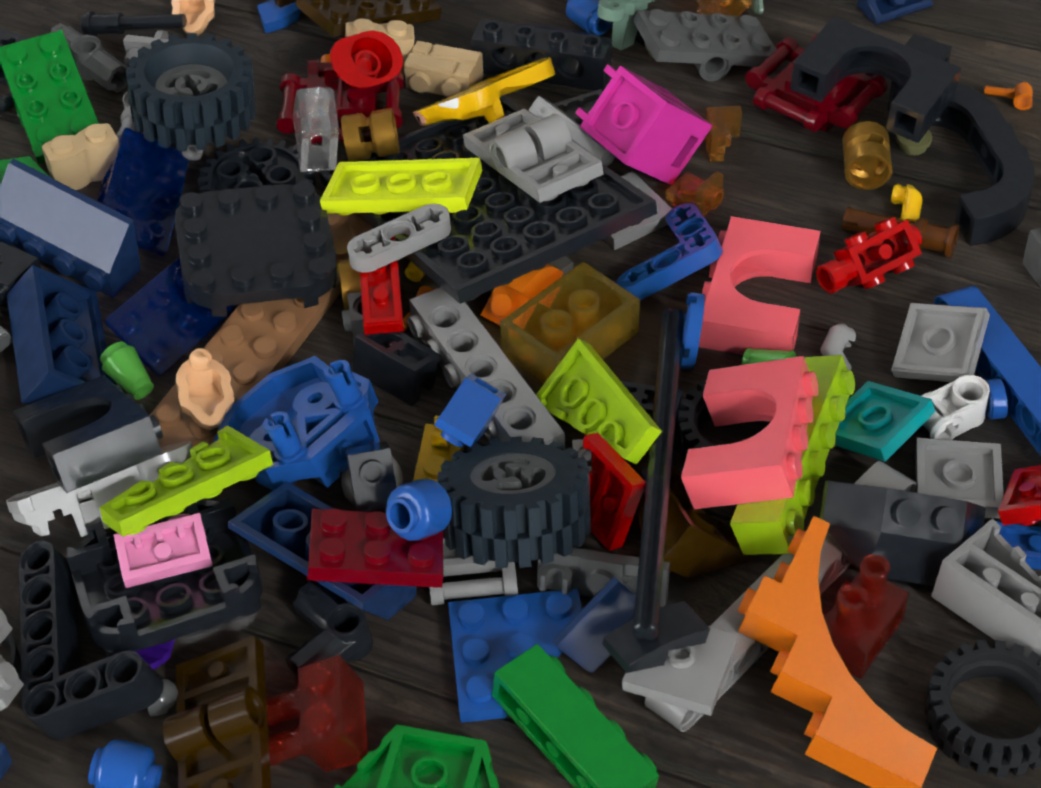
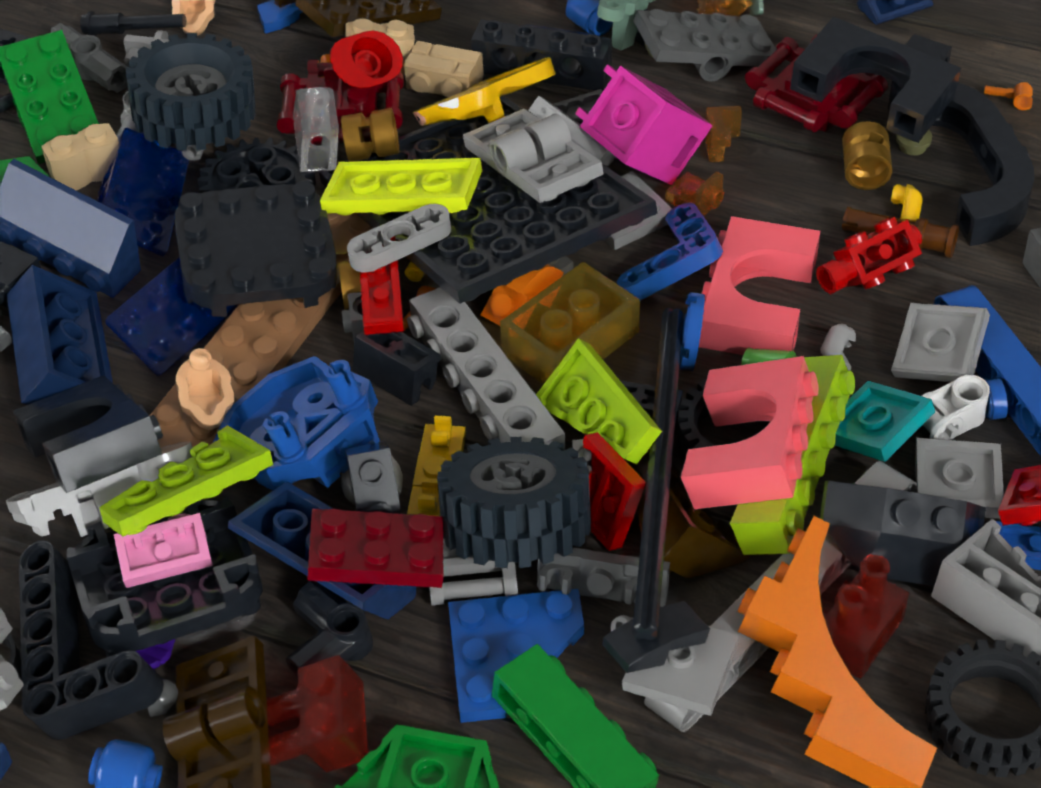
bright green cone [100,341,154,400] -> none
blue head [386,479,452,541] -> none
blue slope [434,373,507,447] -> none
dark blue slope [553,577,636,673] -> none

